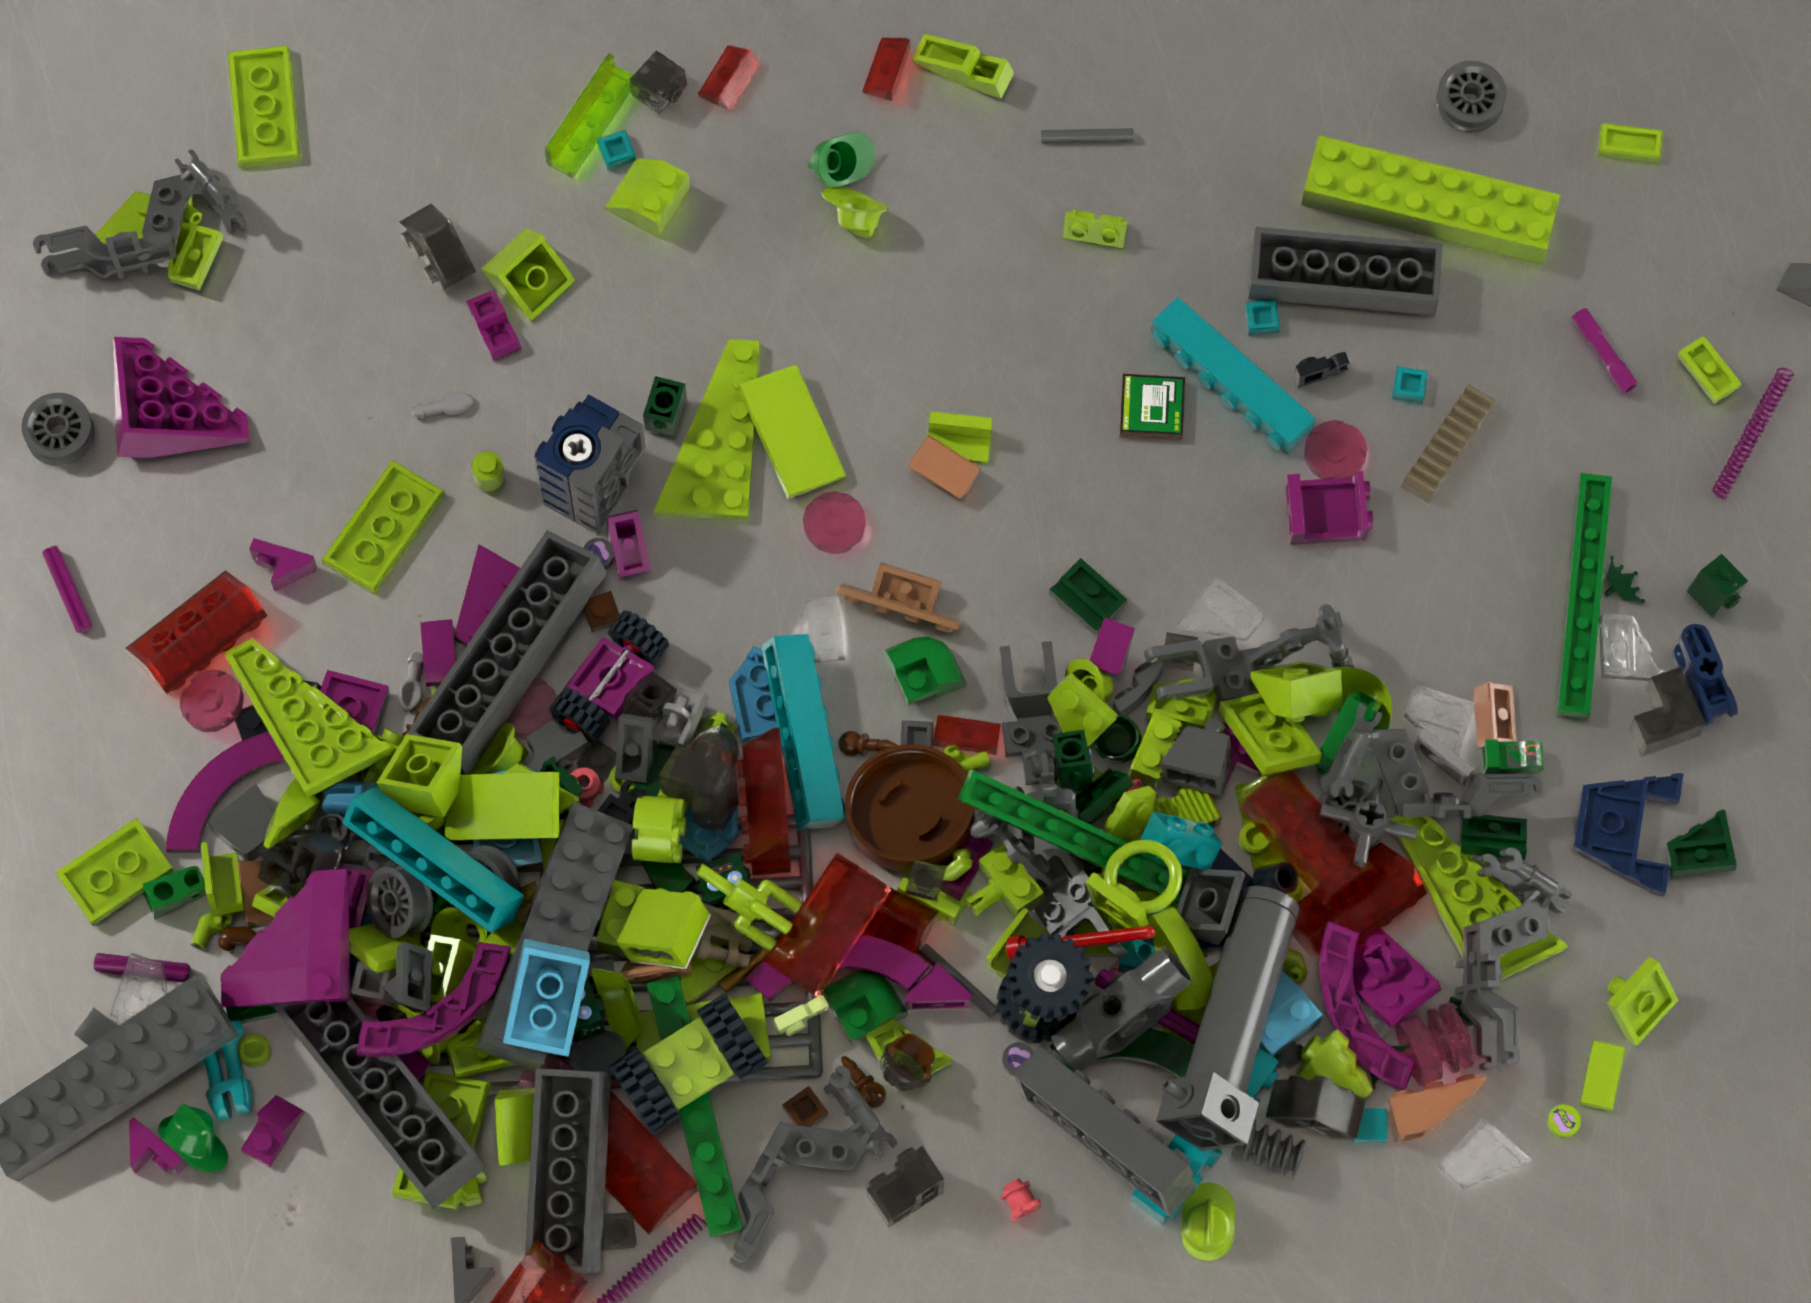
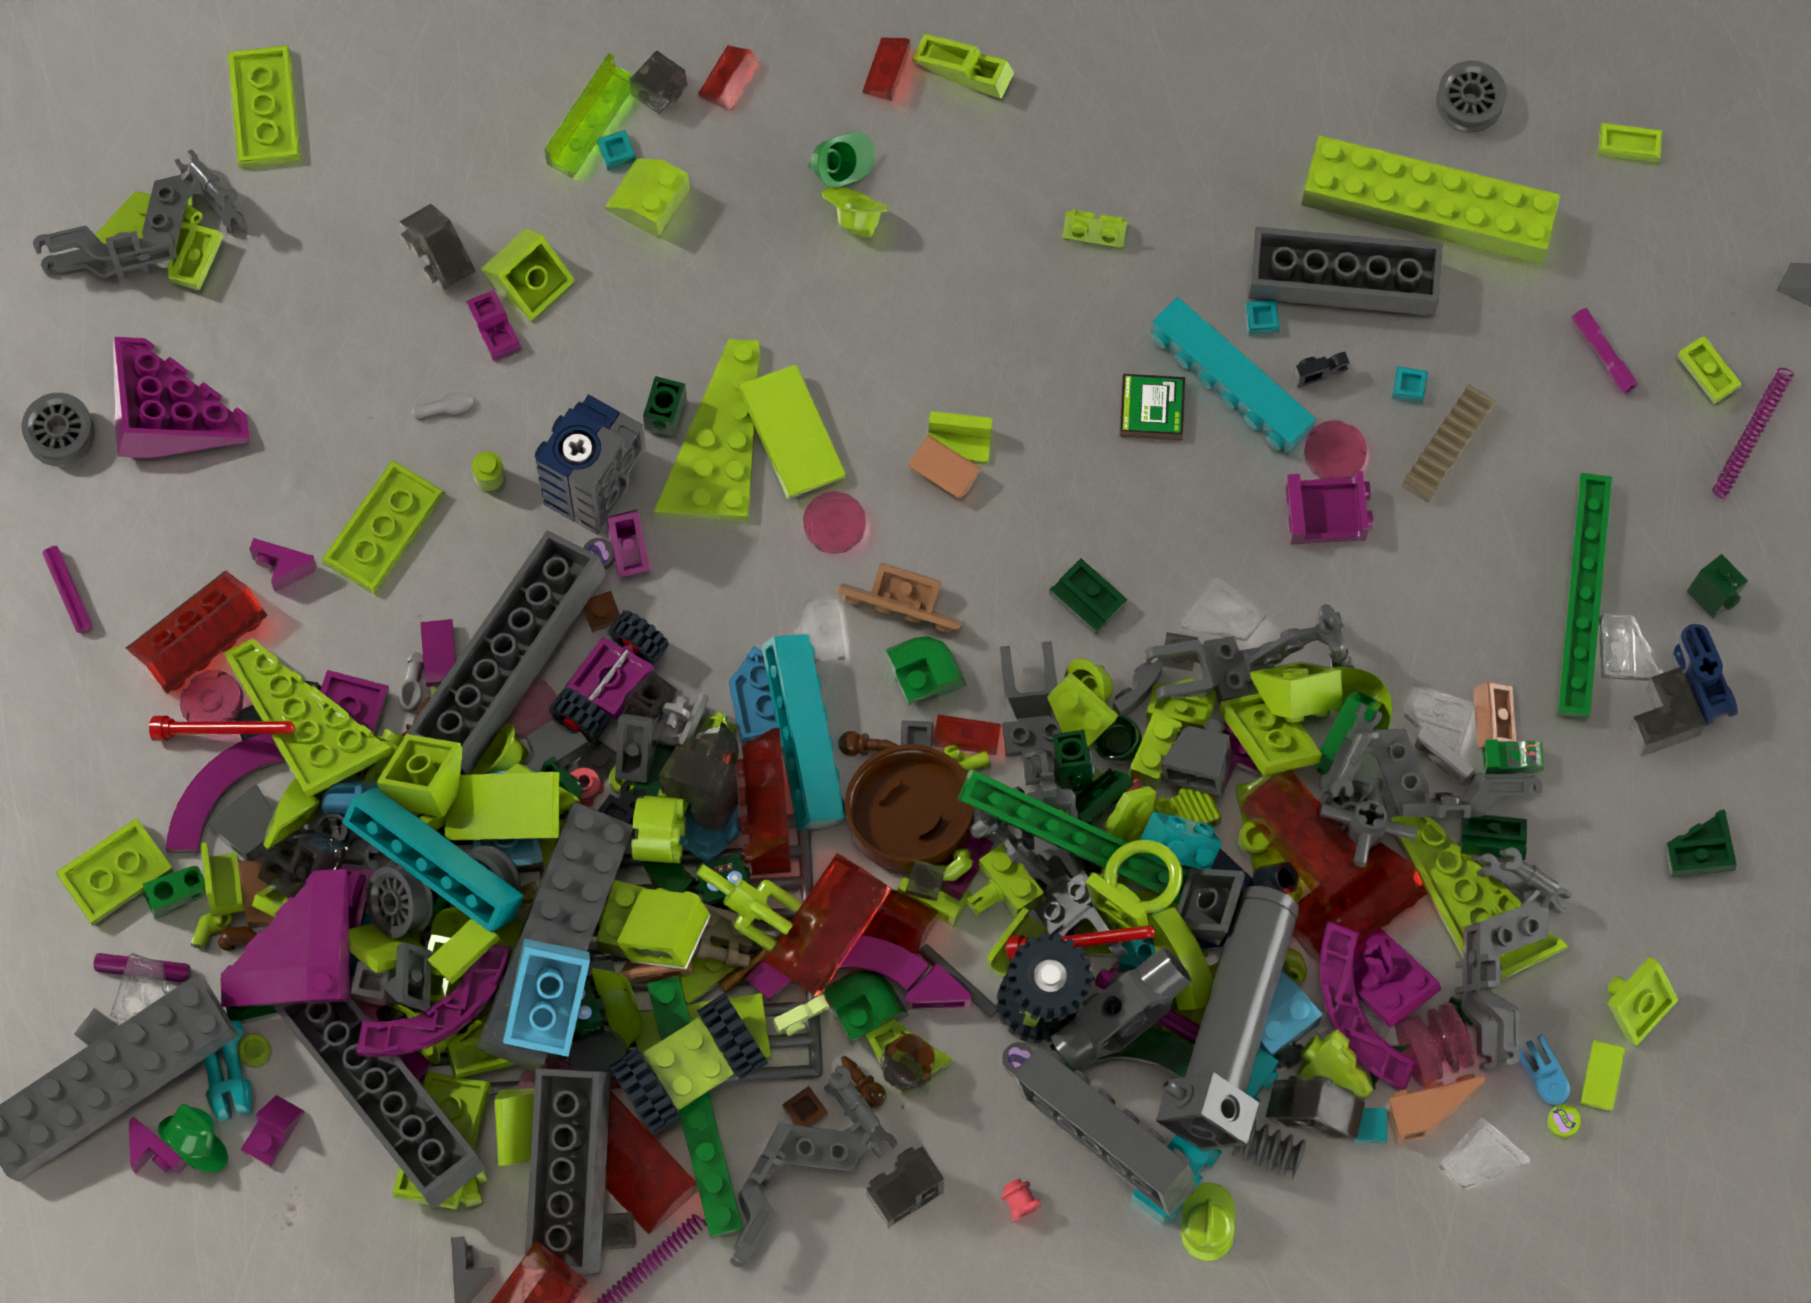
magenta wing [454,544,520,647] -> none
dark grey bar [1041,128,1134,142] -> none
magenta slope [1090,618,1135,675] -> none
dark blue wing [1572,773,1684,896] -> none
dark green piece [1604,556,1645,603] -> none
none -> red piece [149,715,295,741]
none -> lime tile [428,918,500,984]
none -> dark azure arm [1519,1034,1571,1106]

